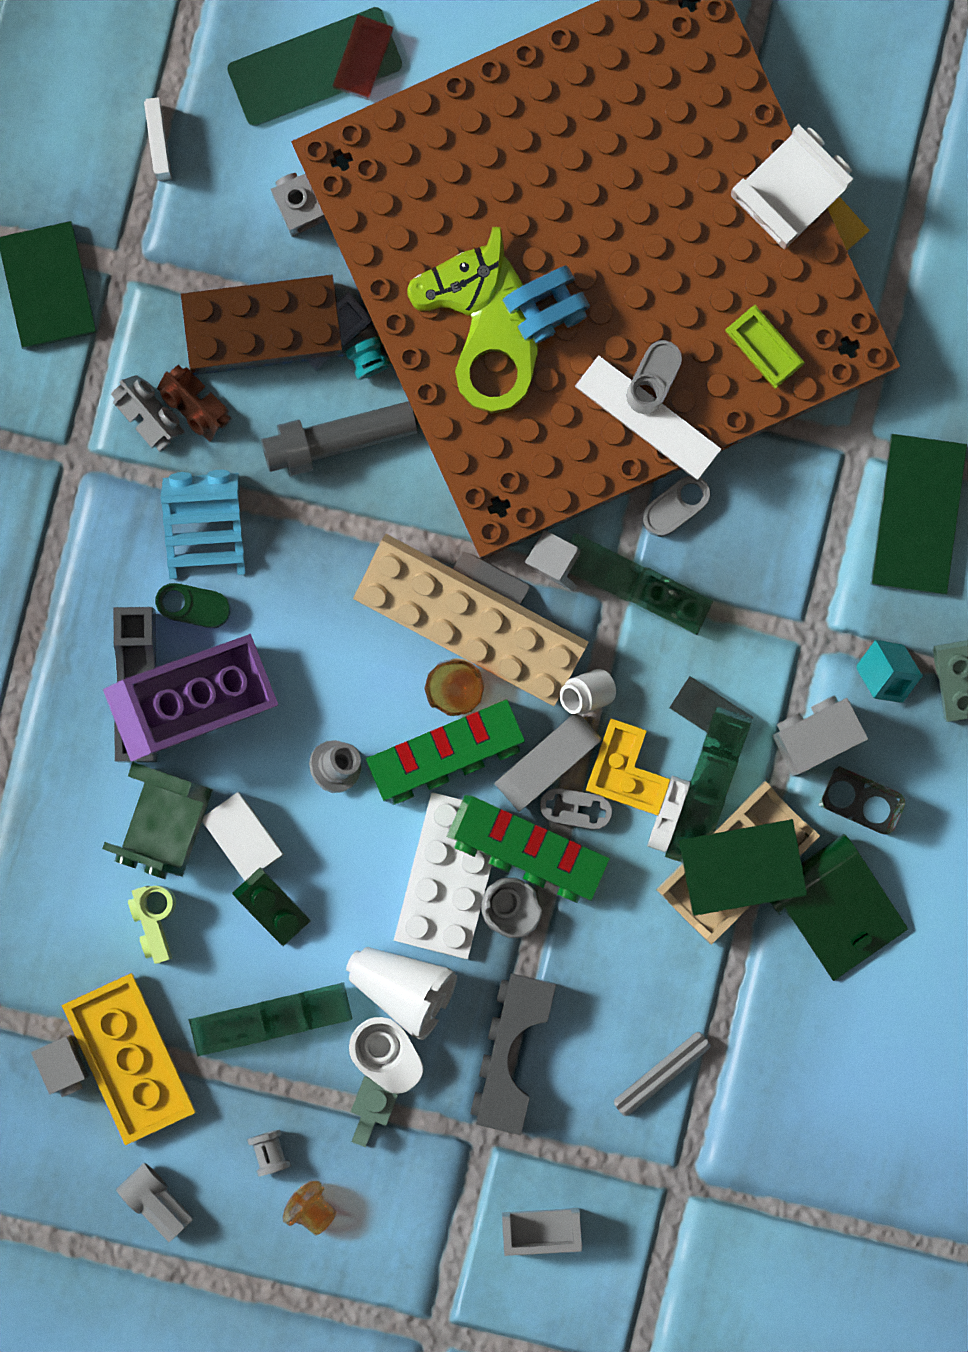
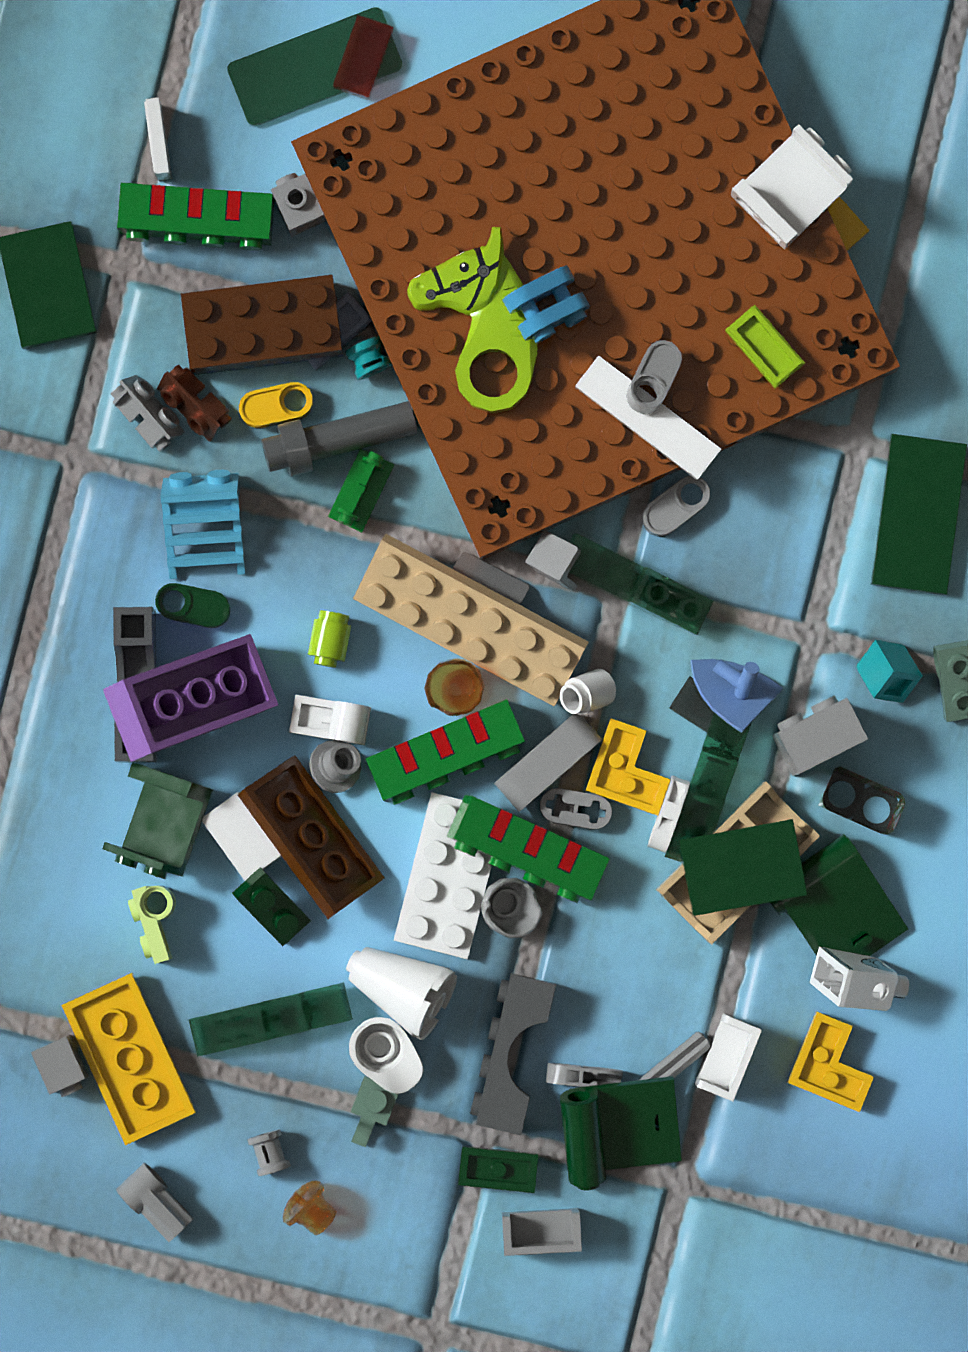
none -> green brick [117,183,275,251]
none -> reddish brown plate [237,755,385,919]
none -> yellow piece [239,382,313,428]
none -> white plate [289,695,371,745]
none -> lime brick [307,610,351,668]
none -> green hinge [328,449,395,533]
none -> dark green plate [458,1146,539,1193]
none -> light grey piece [546,1063,623,1087]
none -> dark green door [560,1076,682,1191]
none -> medium blue shield [690,659,783,733]
none -> white panel [695,1013,762,1102]
none -> yellow plate [787,1011,874,1112]
none -> white torso [810,947,909,1011]

